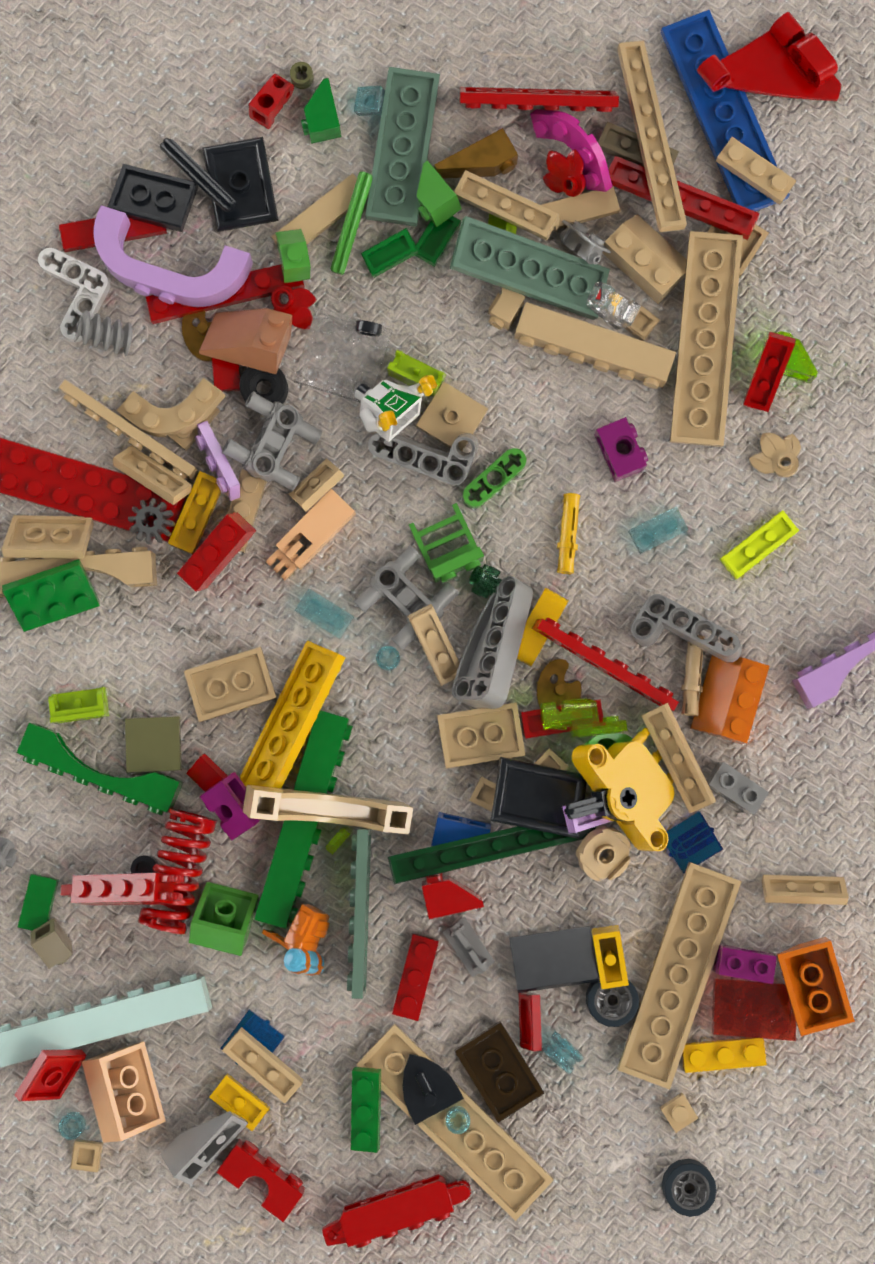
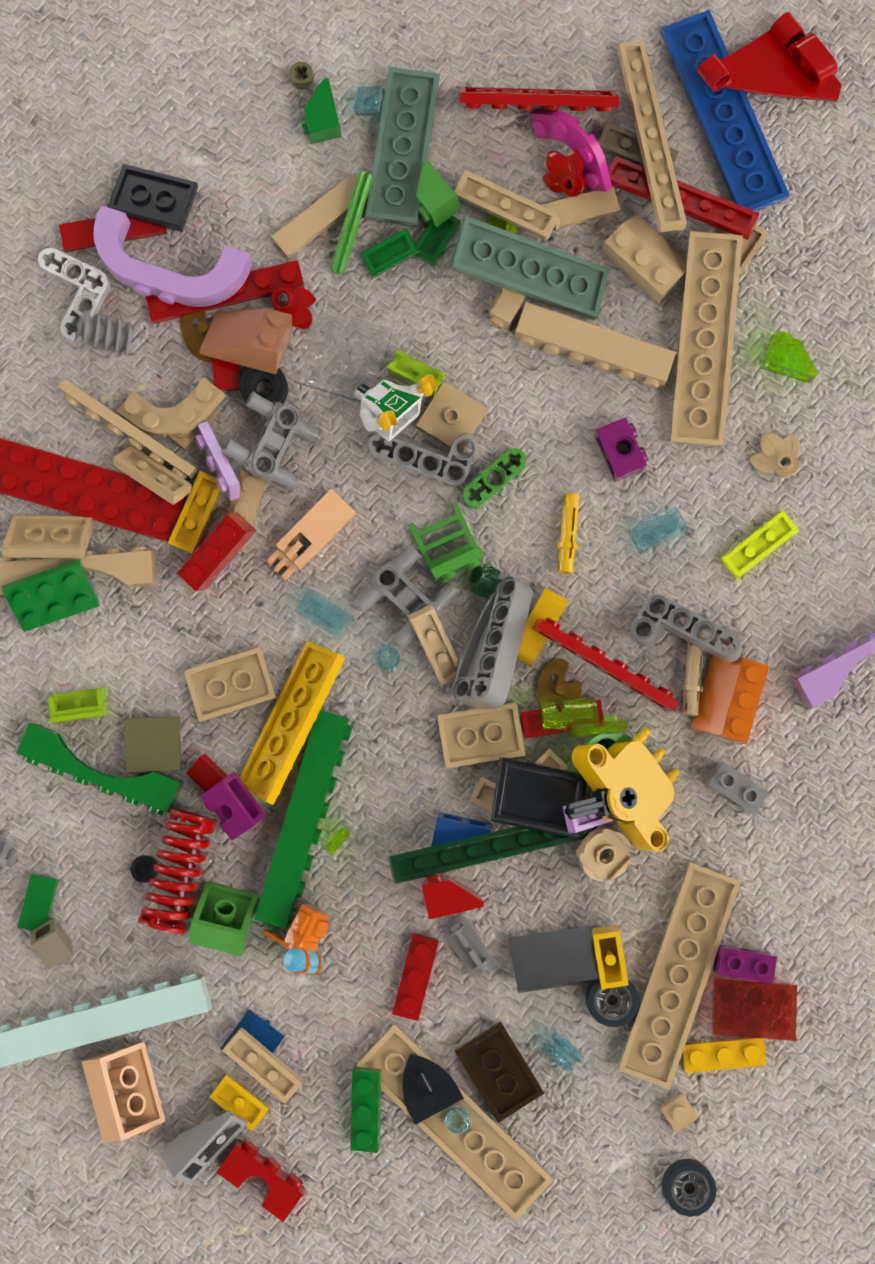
red tile [14,1049,87,1102] -> none
clear light blue bush [58,1112,86,1140] -> none
hinge [60,873,184,906] -> none
tan tile [70,1139,103,1172] -> none
dark grey gear [128,498,175,545] -> none
black axle [160,138,237,213] -> none
black piece [202,137,279,232] -> none
tan arch [243,785,413,834] -> none
red leg [248,74,294,130] -> none
bright green slope [275,229,311,283] -> none
tan plate [288,458,345,512] -> none
red hinge [322,1174,471,1248] -> none
sand green plate [347,828,371,999] -> none
black tile [355,320,382,337] -> none
pearl gold slope [434,128,518,178] -> none
red tile [518,992,542,1051] -> none
light grey hinge [560,220,611,265] -> none
clear leg [586,282,641,330] -> none
tan tile [622,304,660,341] -> none
tan fence [641,703,716,813] -> none
piece [666,811,723,874] -> none
tan plate [716,137,797,205] -> none
red plate [743,332,796,412] -> none
tan plate [762,875,849,905] -> none
orange slope [777,937,855,1036] -> none

